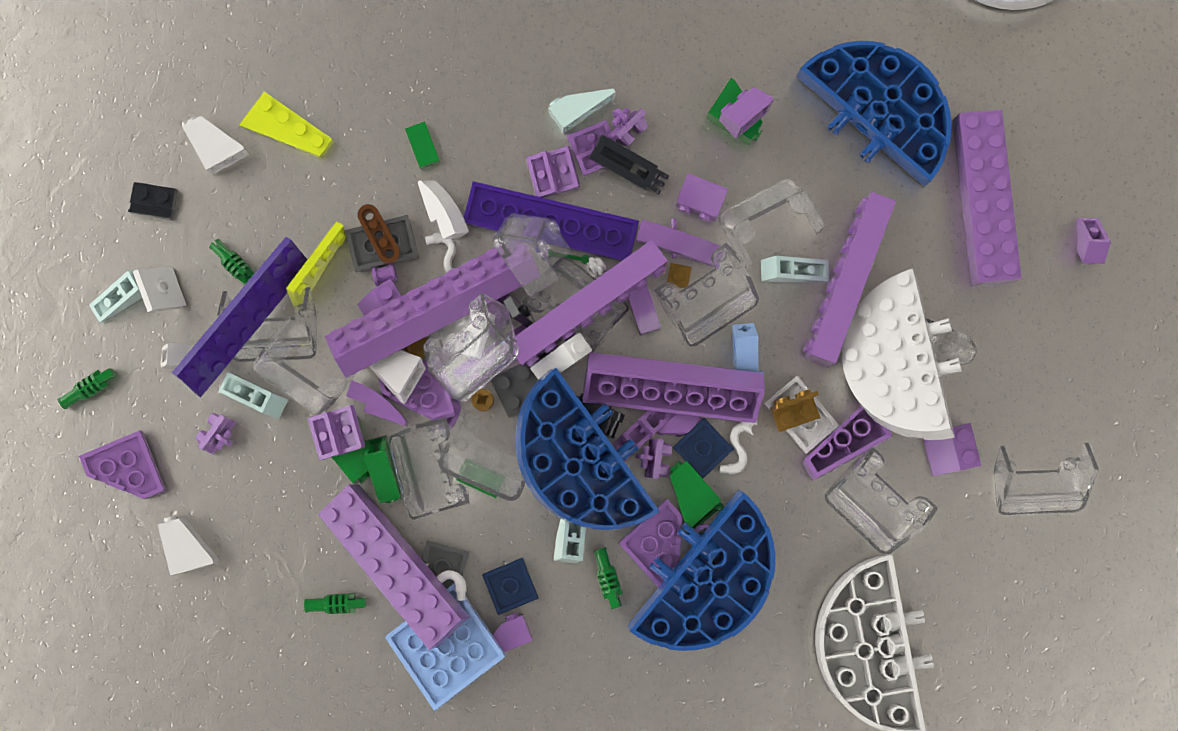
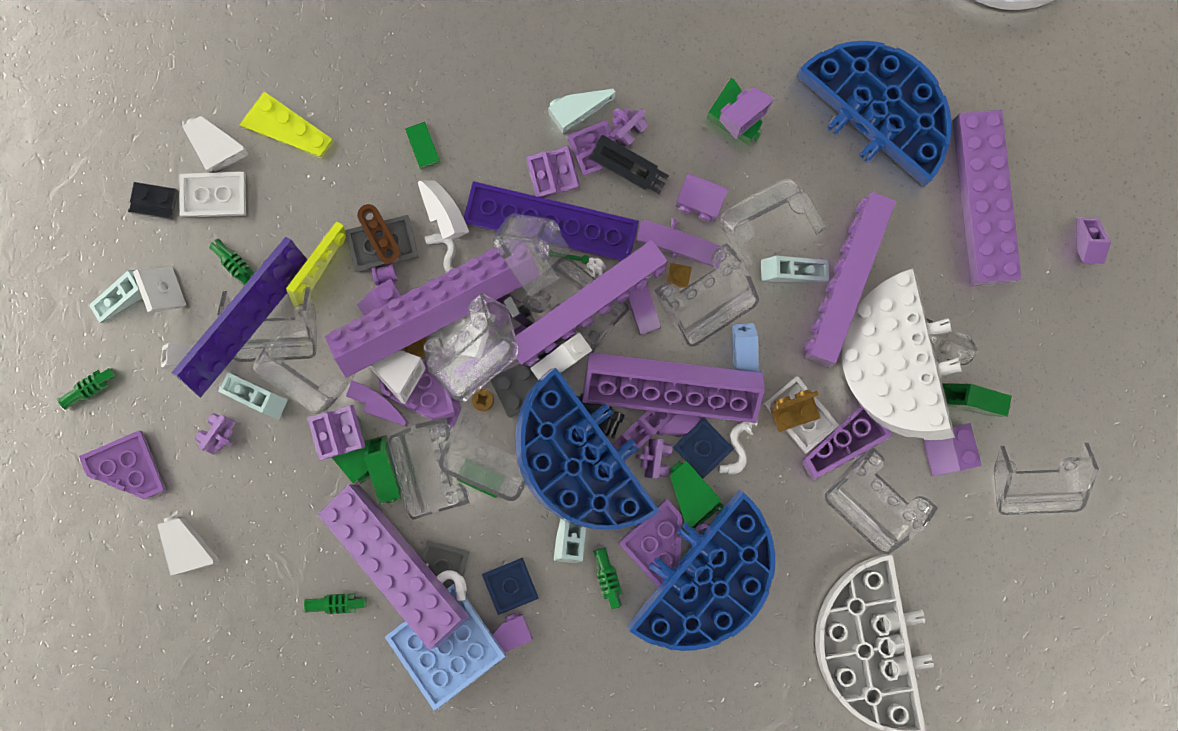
none -> white plate [180,172,246,218]
none -> green slope [942,383,1012,417]

